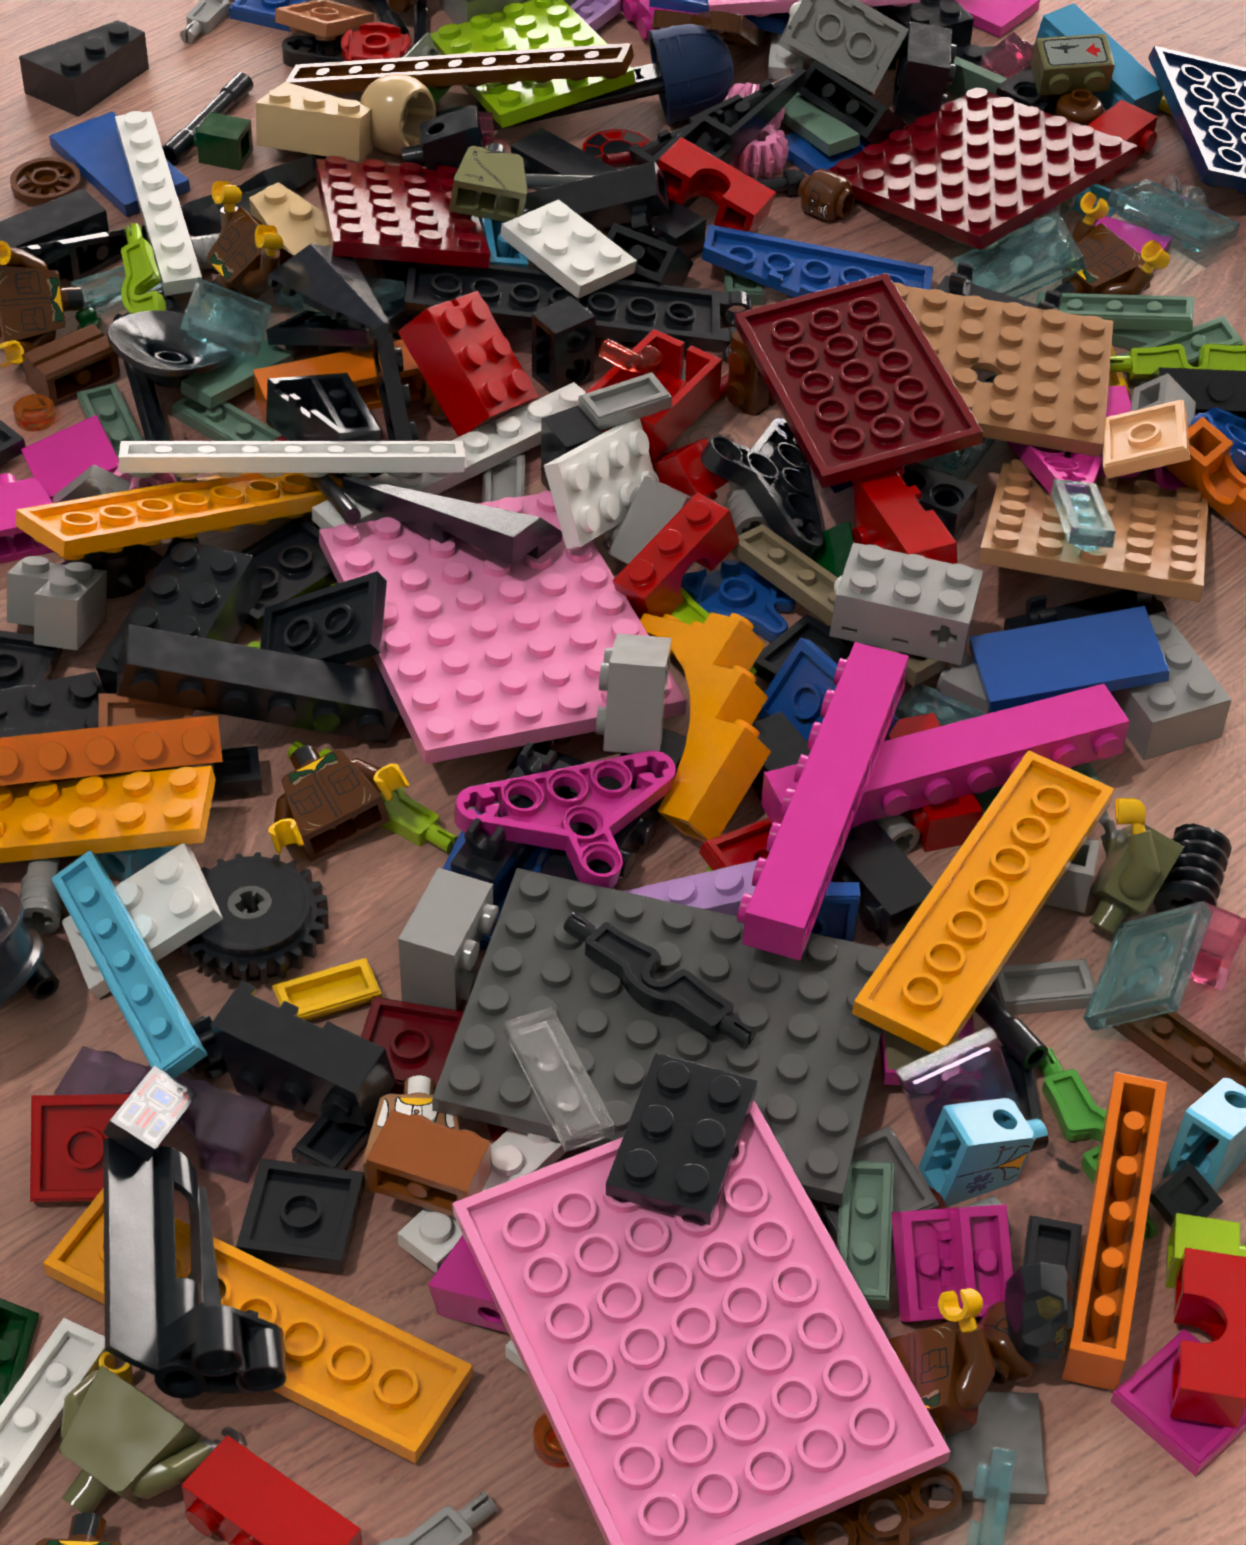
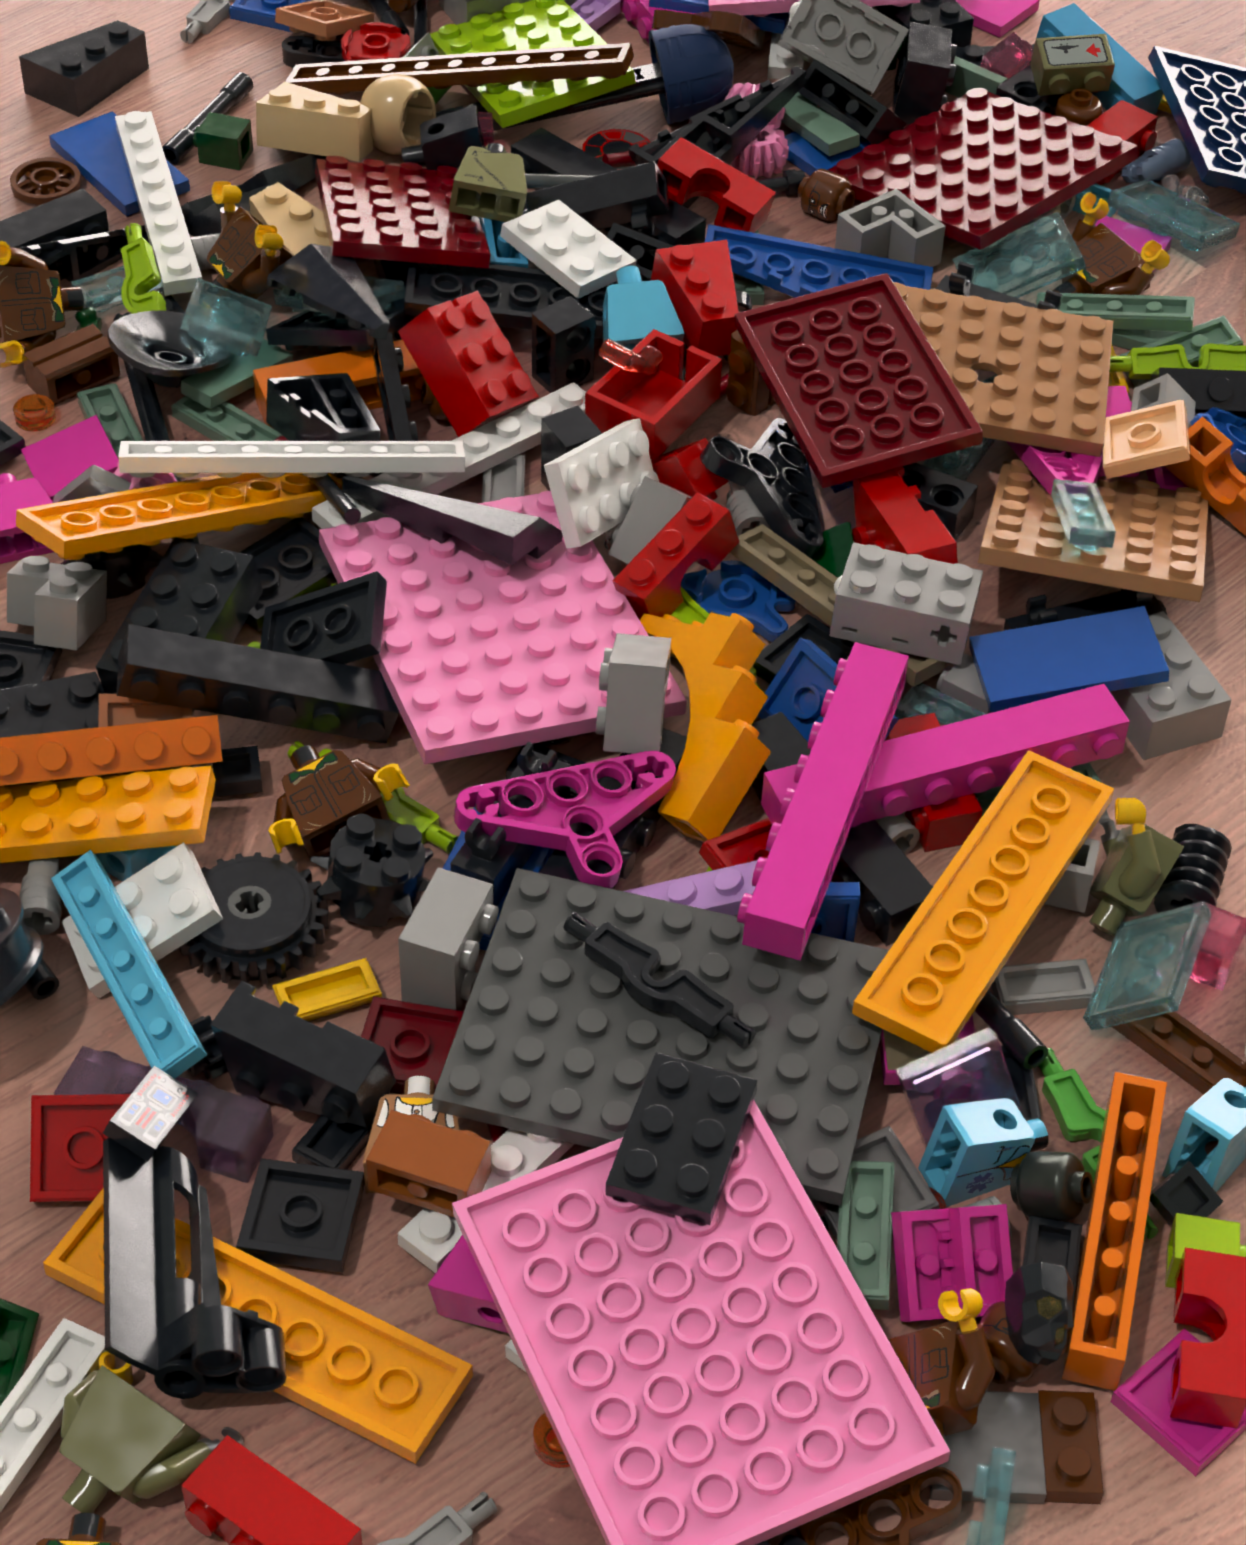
clear tile [504,1006,615,1152] -> none
light grey tile [578,373,672,431] -> none
none -> black brick [311,814,433,927]
none -> medium azure torso [603,266,684,362]
none -> red wedge [651,239,739,357]
none -> light grey brick [835,189,946,267]
none -> pearl dark grey head [1010,1151,1093,1221]
none -> reddish brown plate [1038,1390,1104,1504]
none -> sand blue hinge [1121,138,1191,184]

